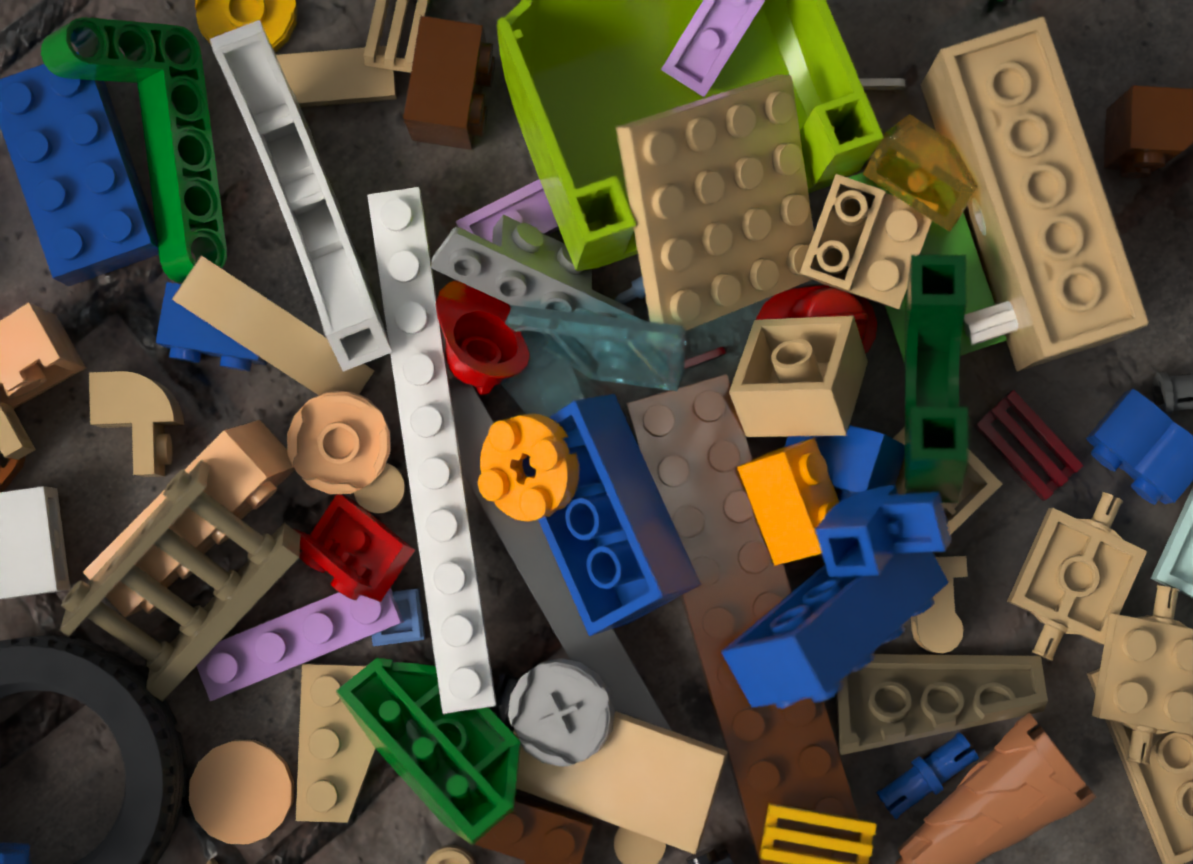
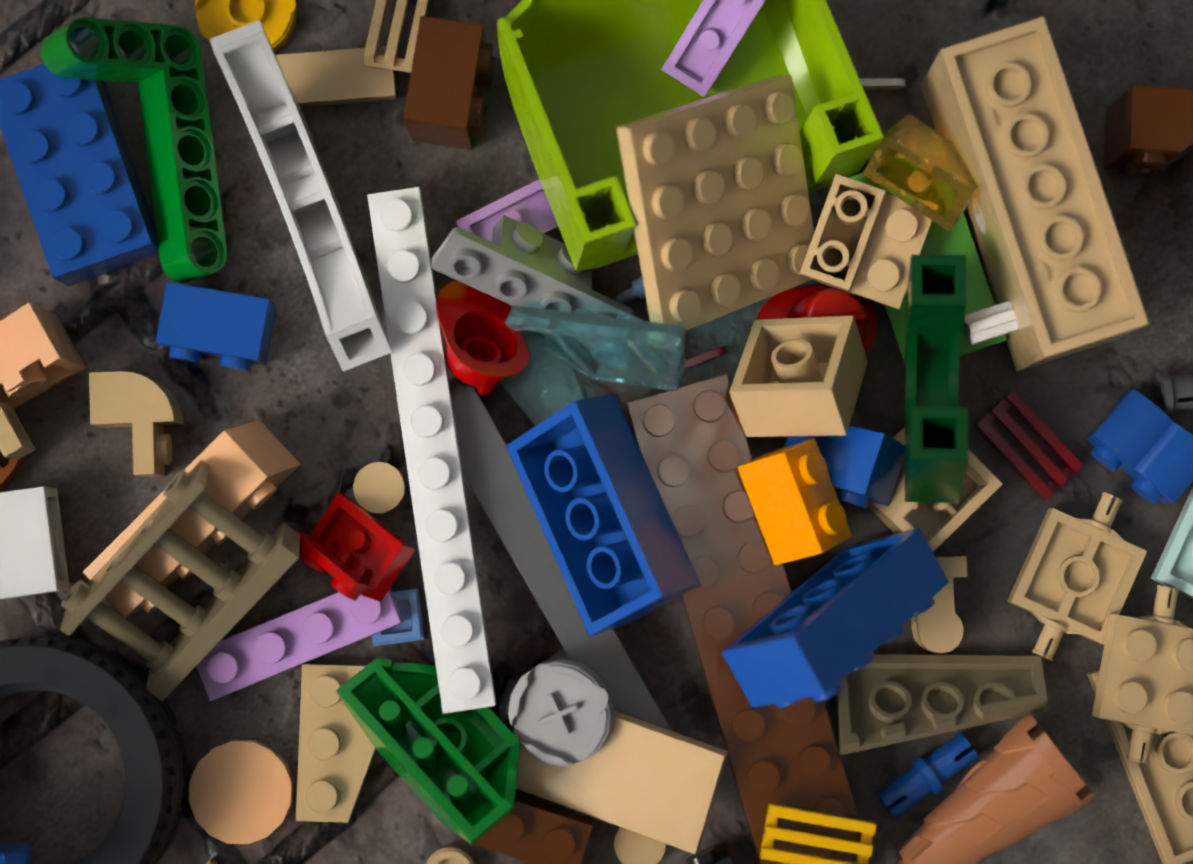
tan slope [172,256,374,395] -> none
light nougat tile [287,391,391,494] -> none
light orange plate [478,413,579,521] -> none
blue brick [815,485,952,577] -> none

